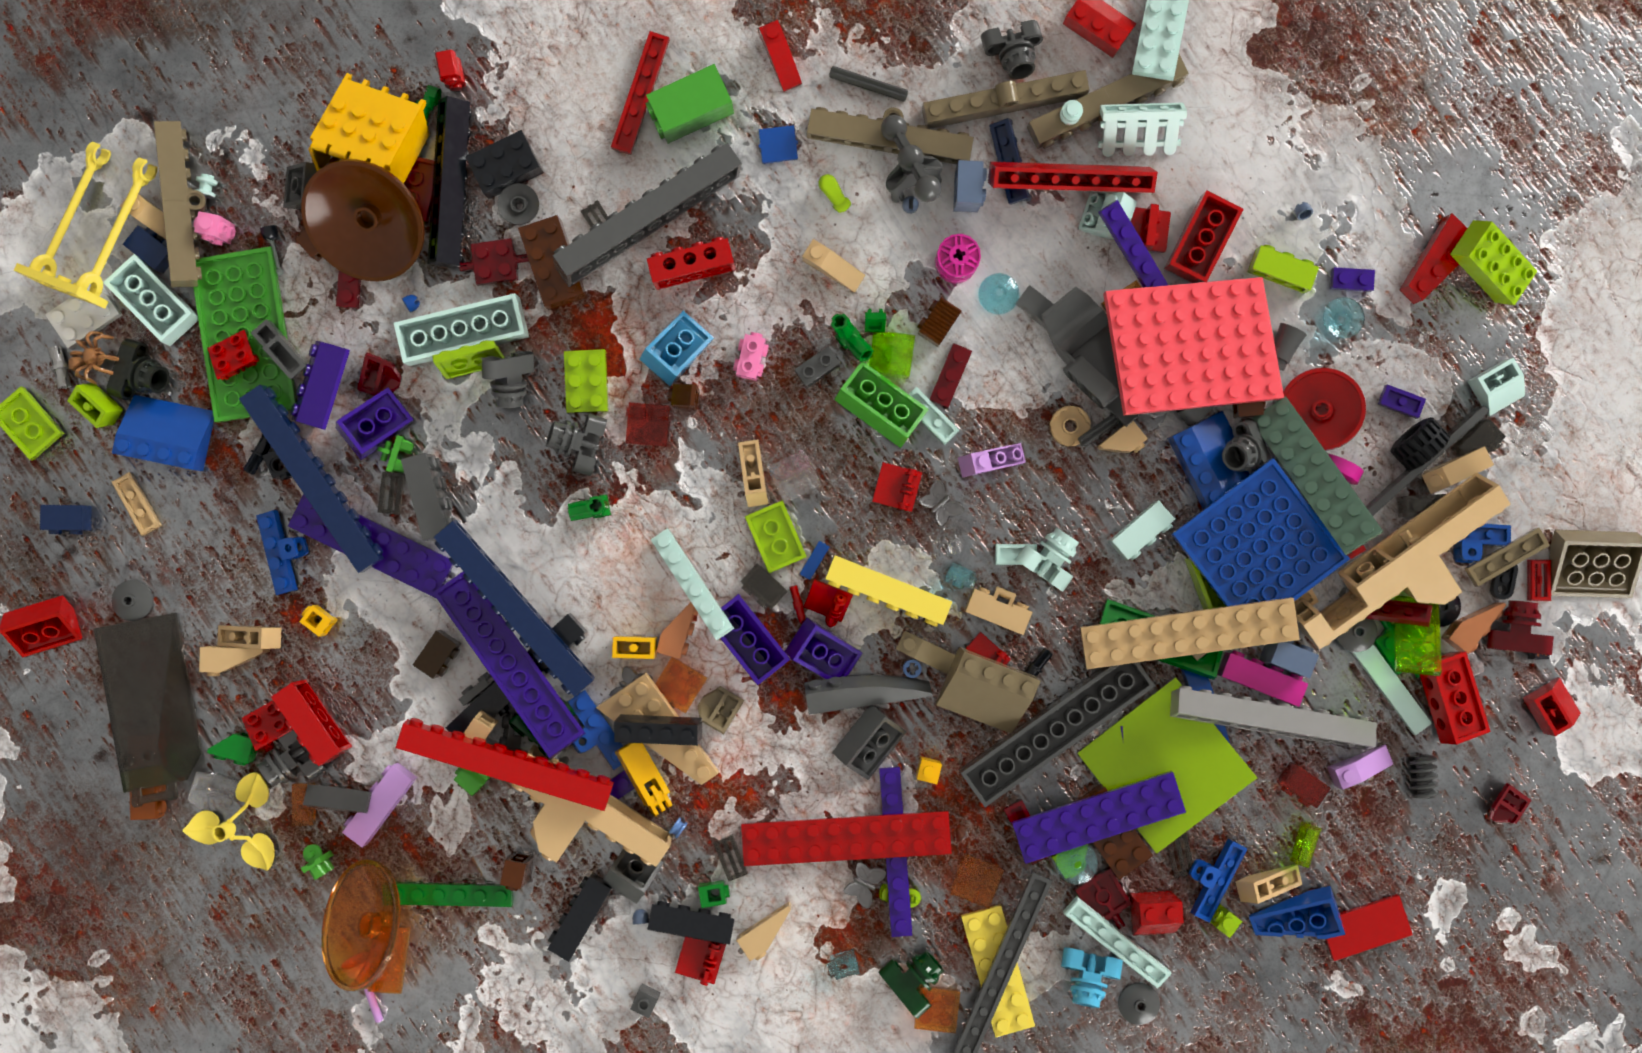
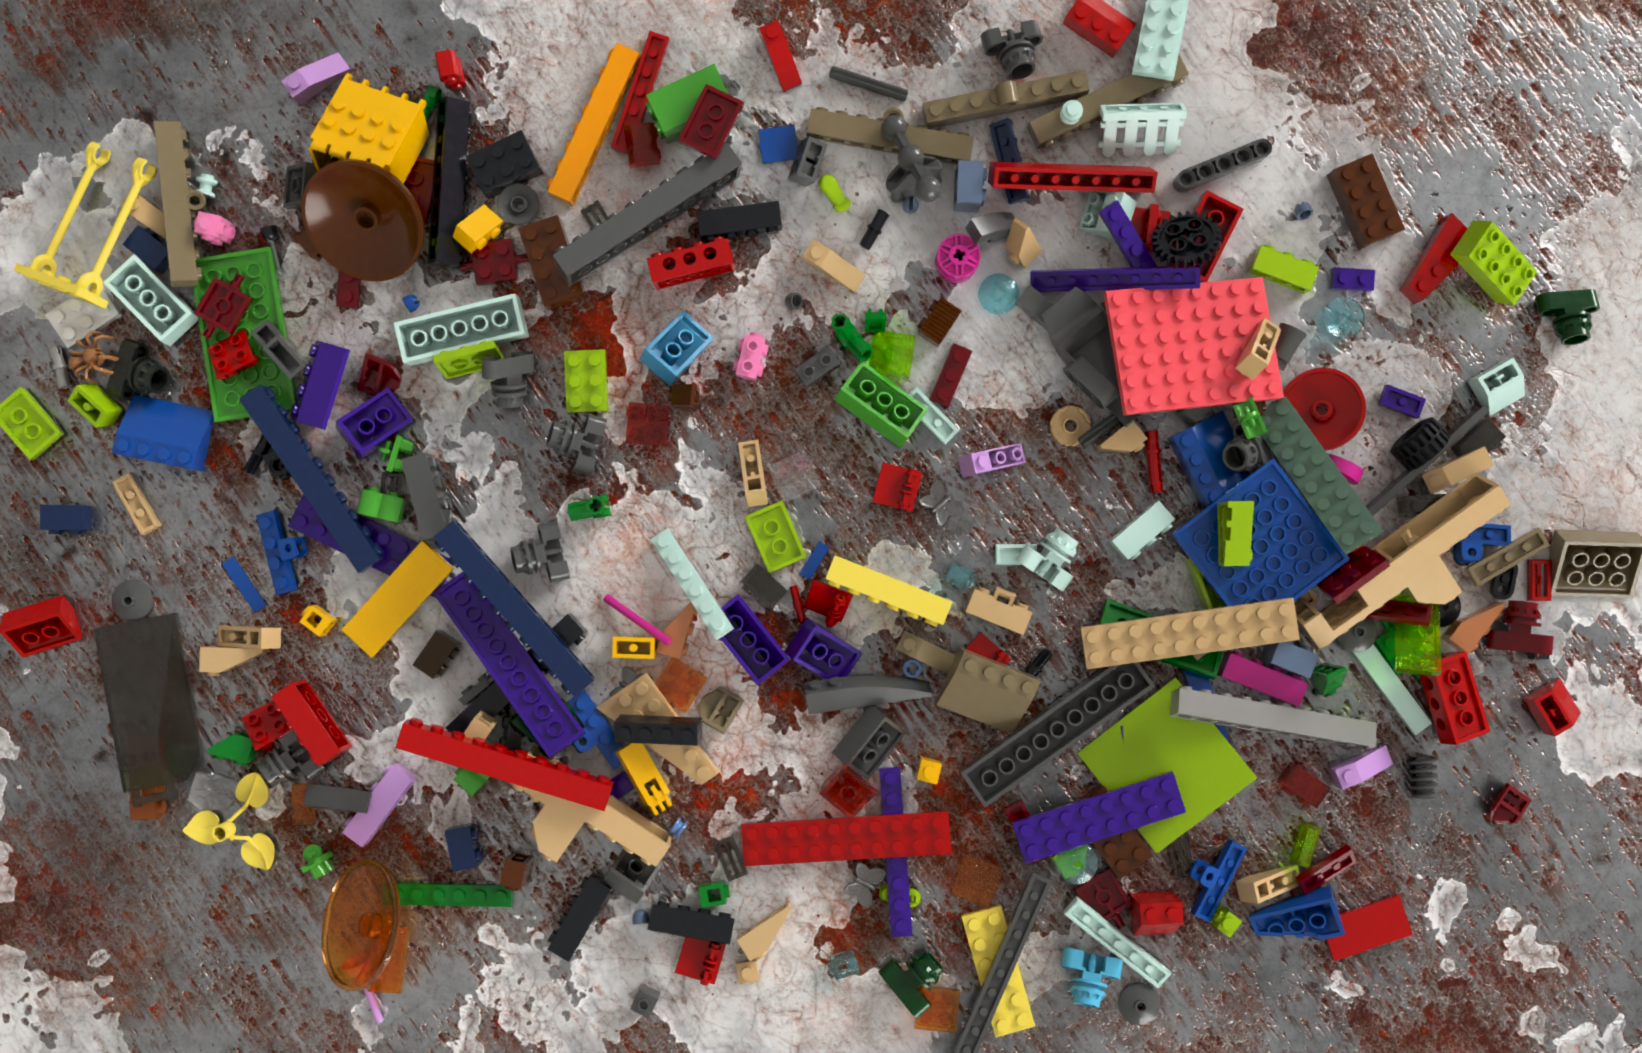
none -> dark red plate [194,273,253,339]
none -> blue sticker [222,556,267,613]
none -> lavender slope [281,53,351,105]
none -> yellow tile [341,540,455,658]
none -> bright green brick [357,486,407,523]
none -> dark blue brick [445,822,483,872]
none -> yellow brick [453,204,503,253]
none -> dark grey beam [510,521,570,583]
none -> light orange brick [547,43,641,206]
none -> dark pink bar [603,594,672,646]
none -> clear red brick [623,122,661,168]
none -> dark red plate [678,84,744,160]
none -> black brick [697,201,782,243]
none -> tan plate [736,959,760,985]
none -> dark grey hinge [785,293,803,309]
none -> dark grey brick [788,136,827,187]
none -> clear red slope [819,764,878,820]
none -> black axle [860,209,890,250]
none -> dark grey slope [965,212,1015,245]
none -> tan slope [1005,218,1042,268]
none -> dark purple plate [1030,266,1200,292]
none -> red pin [1145,430,1164,493]
none -> black gear [1151,211,1222,269]
none -> dark grey beam [1173,138,1272,193]
none -> lime wedge [1217,501,1254,566]
none -> bright green hips [1233,397,1268,440]
none -> tan slope [1236,317,1281,380]
none -> dark red plate [1295,844,1357,895]
none -> green slope [1309,663,1347,697]
none -> dark red plate [1316,546,1390,604]
none -> reddish brown brick [1326,153,1405,250]
none -> dark green beam [1535,289,1600,346]

